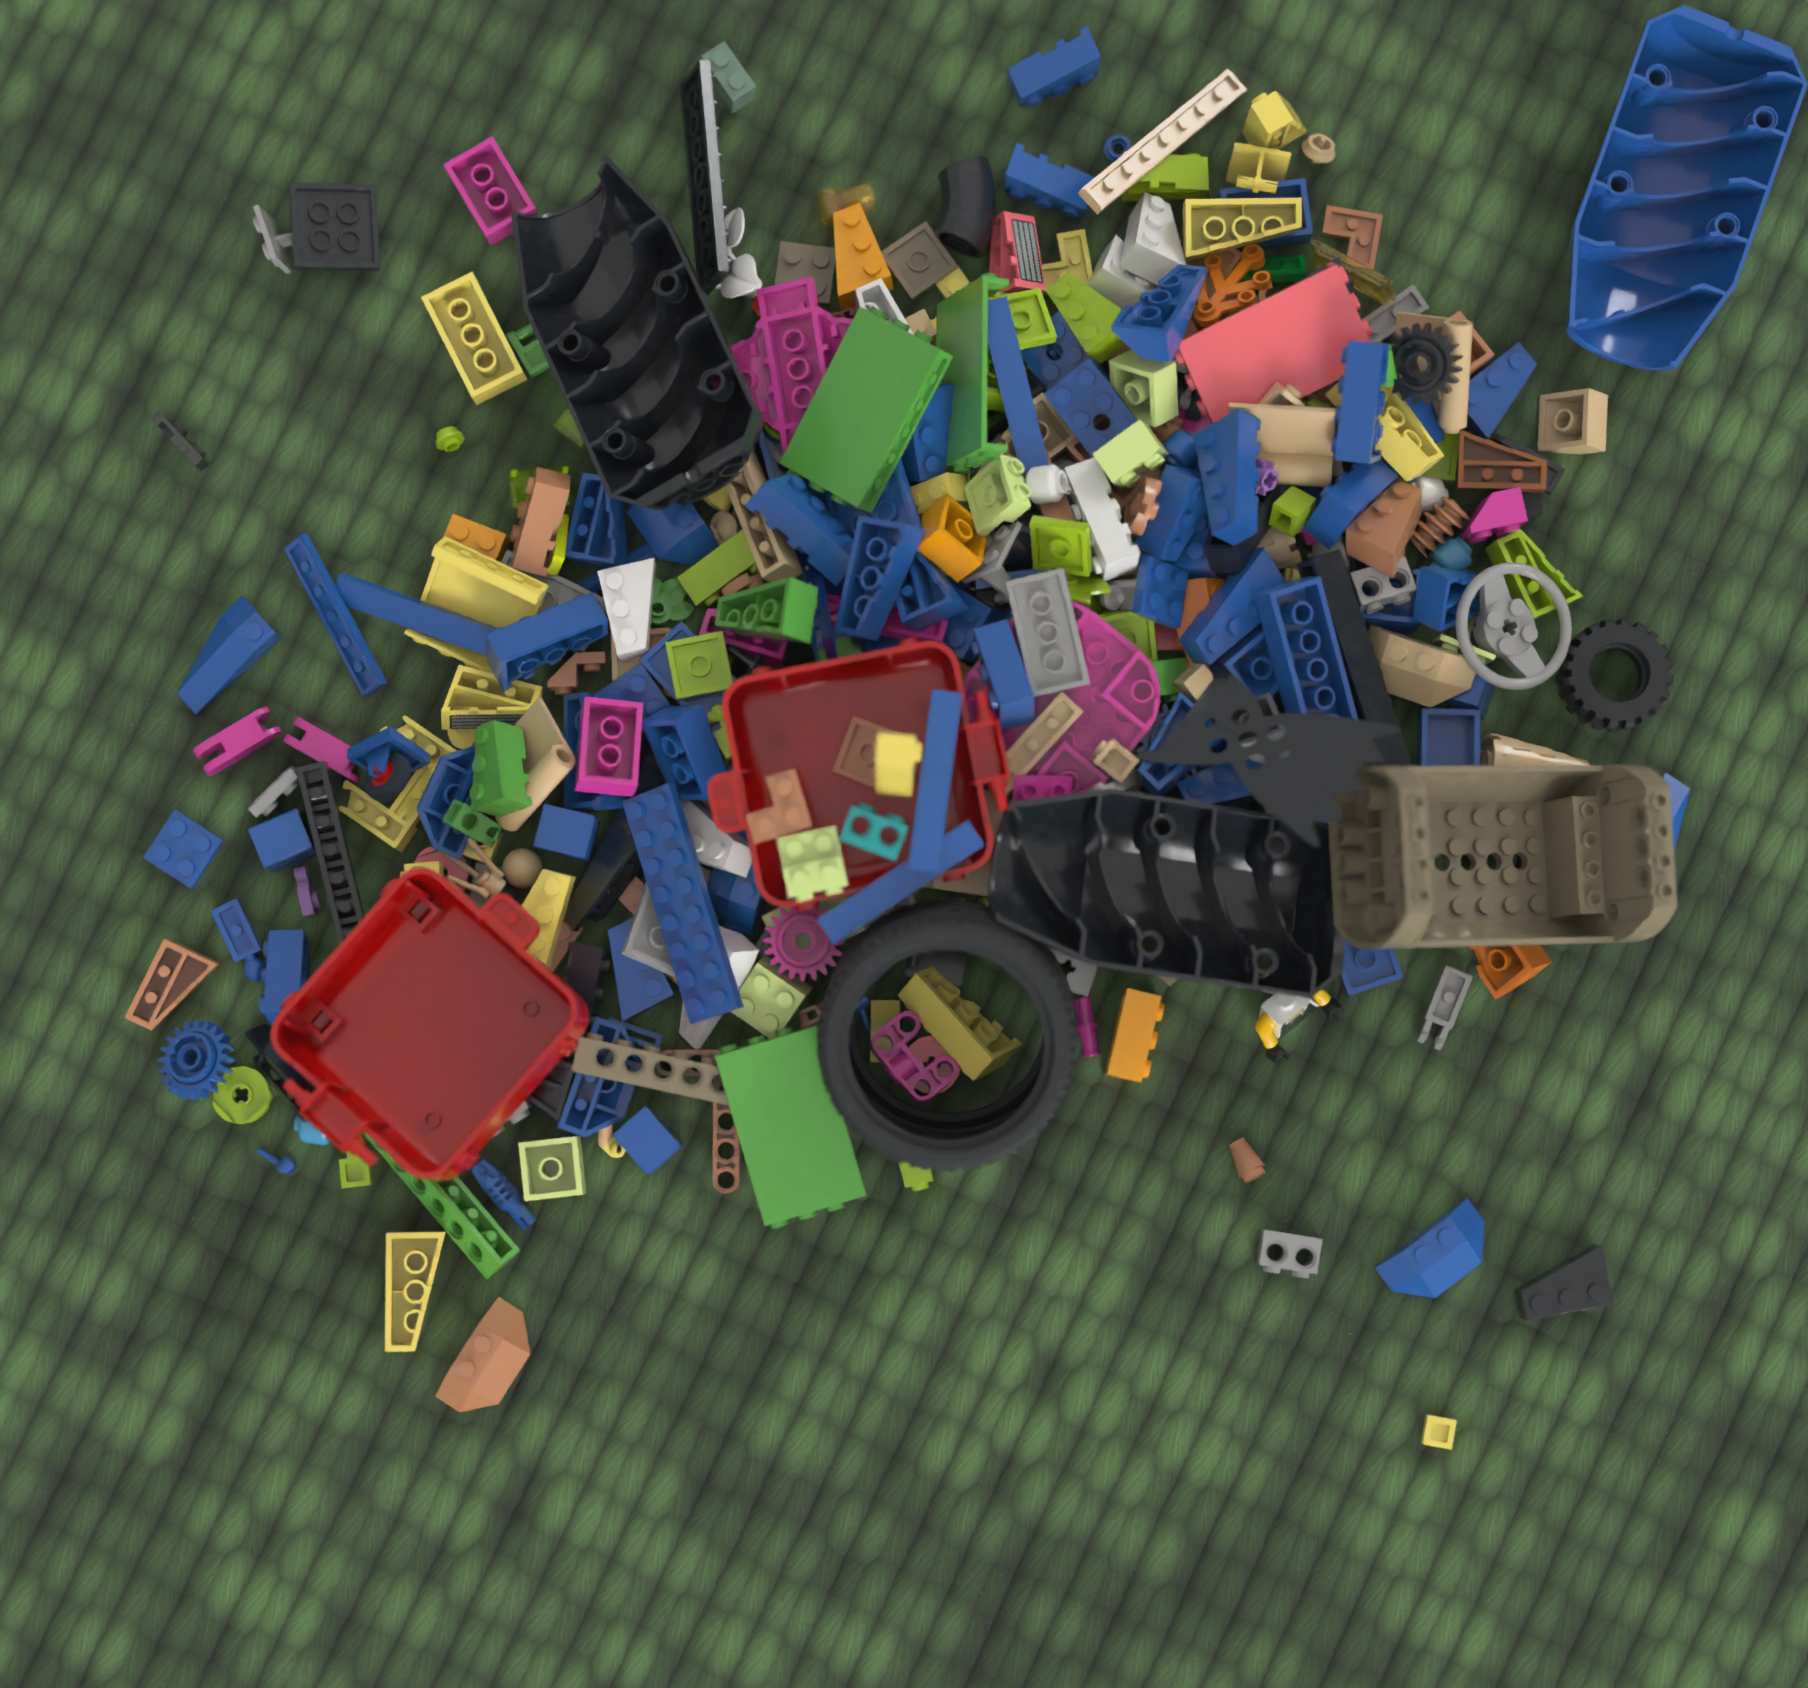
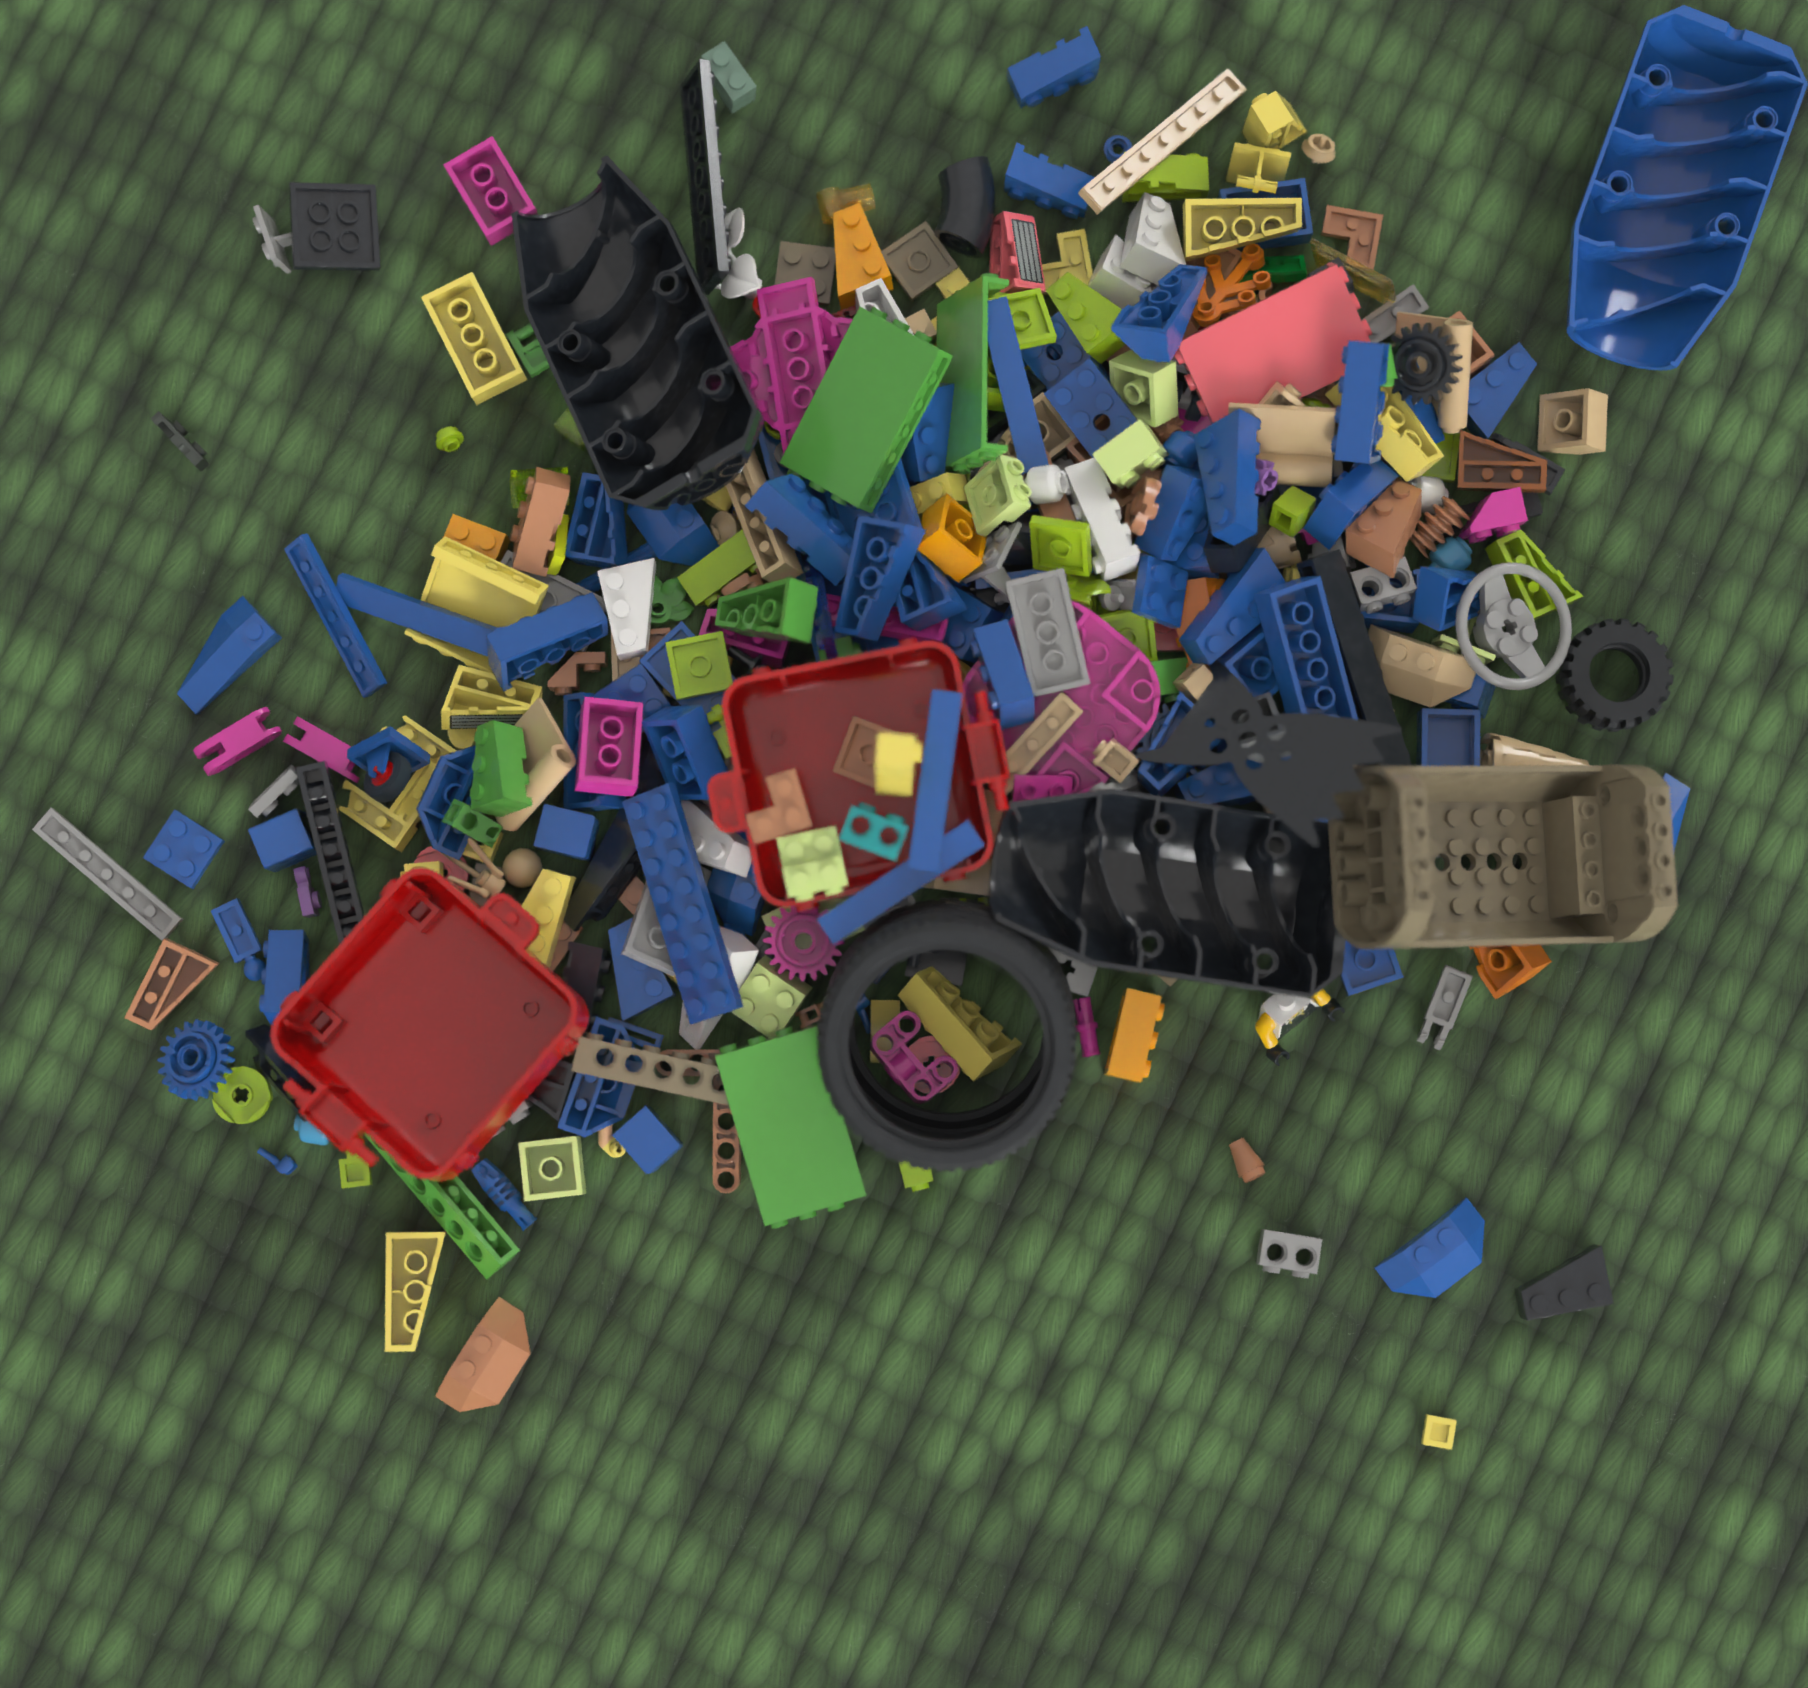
none -> light grey plate [32,808,184,941]

